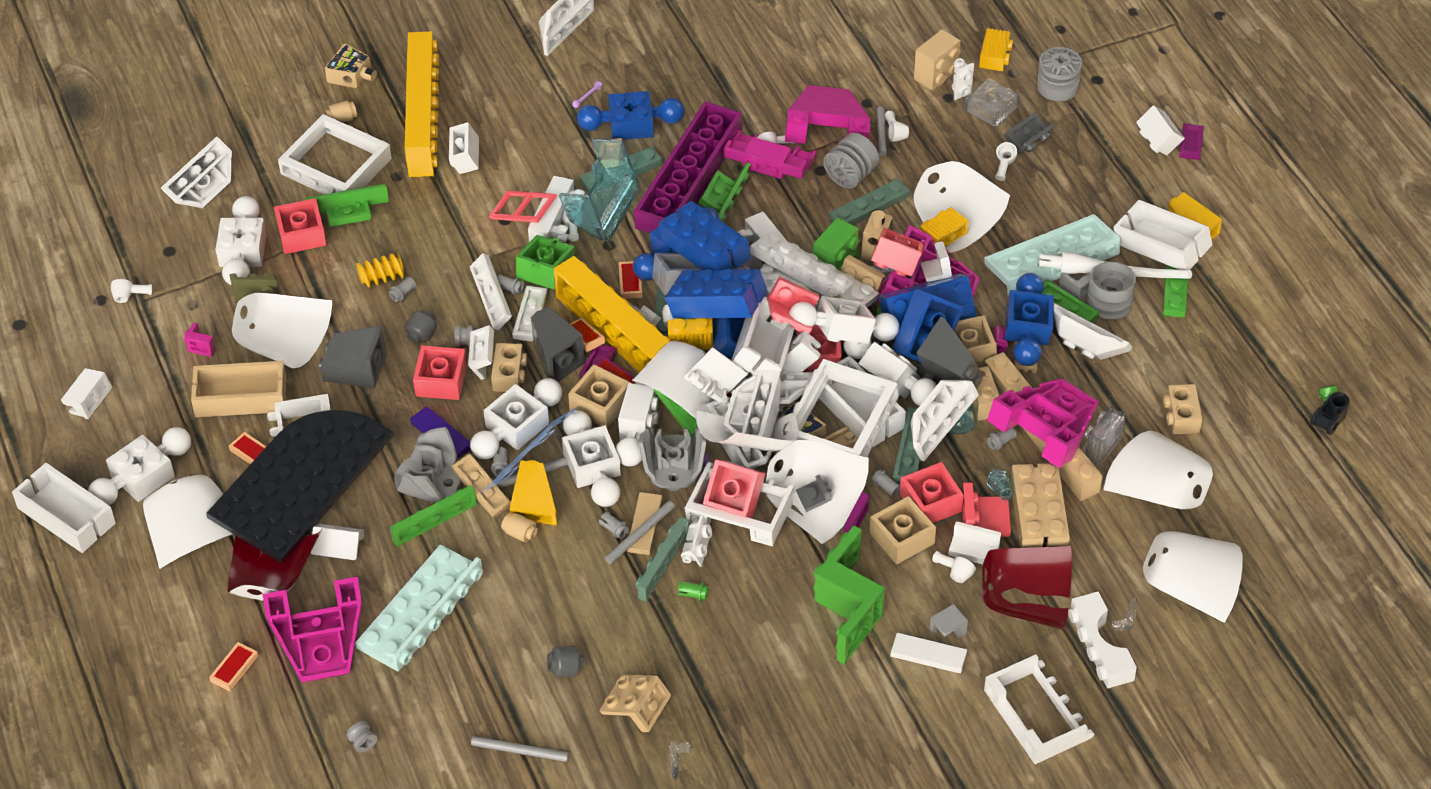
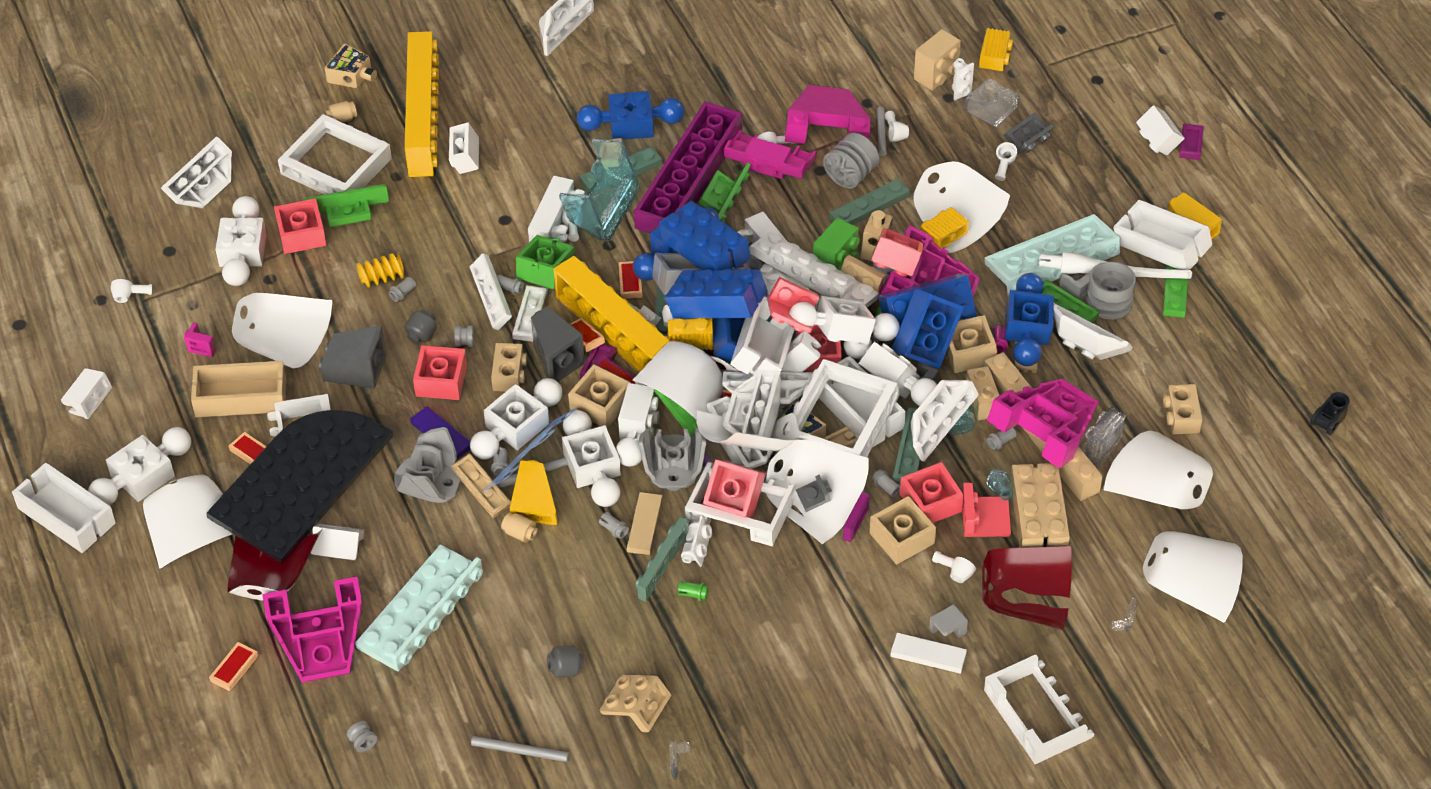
olive wing [229,273,279,306] -> none
bright green plate [390,485,477,547] -> none
white panel [468,325,494,380] -> none
coral window [489,191,557,223] -> none
lavender hinge [572,81,602,108] -> none
light grey bar [605,501,675,564] -> none
white hinge [684,347,748,404] -> none
bright green bracket [813,526,885,665] -> none
dark grey slope [917,317,982,388] -> none
white panel [921,241,952,282] -> none
white panel [948,522,1001,564] -> none
light grey wheel [1037,47,1082,101] -> none
white arch [1068,592,1137,688] -> none
bright green plate [1318,385,1340,402] -> none

